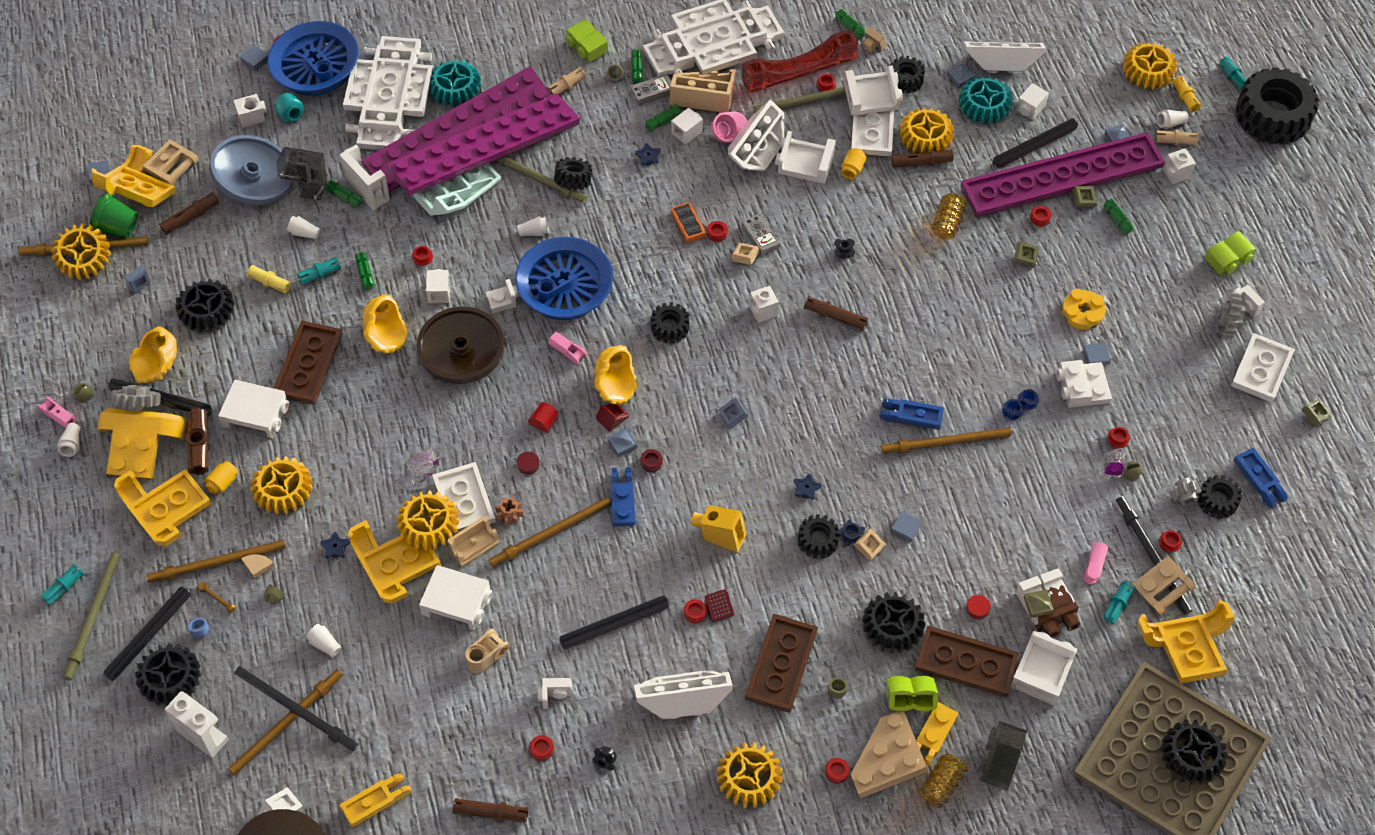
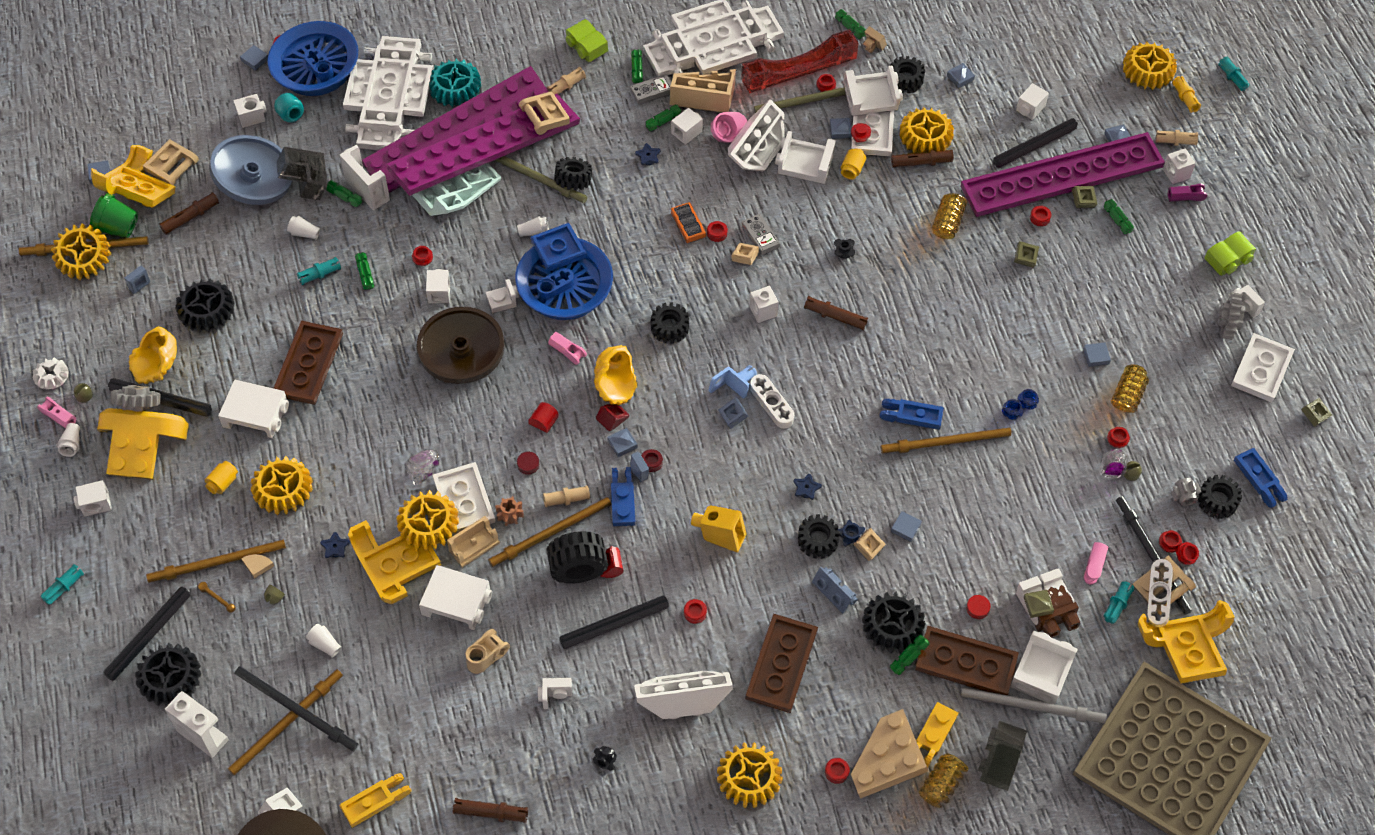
olive bar [63,552,120,681] -> none
yellow piece [114,469,212,547] -> none
reddish brown piece [186,408,210,475] -> none
medium blue hinge [188,618,209,639] -> none
light yellow pin [247,265,291,294] -> none
yellow piece [362,294,407,354] -> none
red tile [529,735,554,761] -> none
olive hinge [607,65,624,81] -> none
dark red slope [704,589,734,623] -> none
olive hinge [828,678,848,699] -> none
lime brick [886,676,938,711] -> none
teal gear [959,75,1013,125] -> none
white wedge [964,42,1046,74] -> none
white plate [1056,360,1112,408] -> none
yellow plate [1062,289,1106,330] -> none
white cone [1156,109,1188,130] -> none
black gear [1160,719,1228,785] -> none
black tyre [1236,67,1319,145] -> none
none -> white gear [32,357,69,389]
none -> white brick [74,480,112,517]
none -> tan plate [519,91,570,135]
none -> blue tile [530,223,586,272]
none -> tan pin [543,486,590,508]
none -> black tyre [546,531,608,584]
none -> red brick [601,546,624,578]
none -> sand blue tile [630,451,649,482]
none -> light blue bracket [708,365,757,399]
none -> white beam [750,374,794,429]
none -> sand blue hinge [812,567,858,614]
none -> sand blue tile [830,118,852,139]
none -> red plate [851,123,871,142]
none -> green axle [890,635,930,675]
none -> light grey bar [961,687,1107,724]
none -> clear yellow piece [1111,364,1149,413]
none -> white beam [1147,559,1173,627]
none -> magenta bar [1167,183,1207,202]
none -> red plate [1176,542,1199,565]

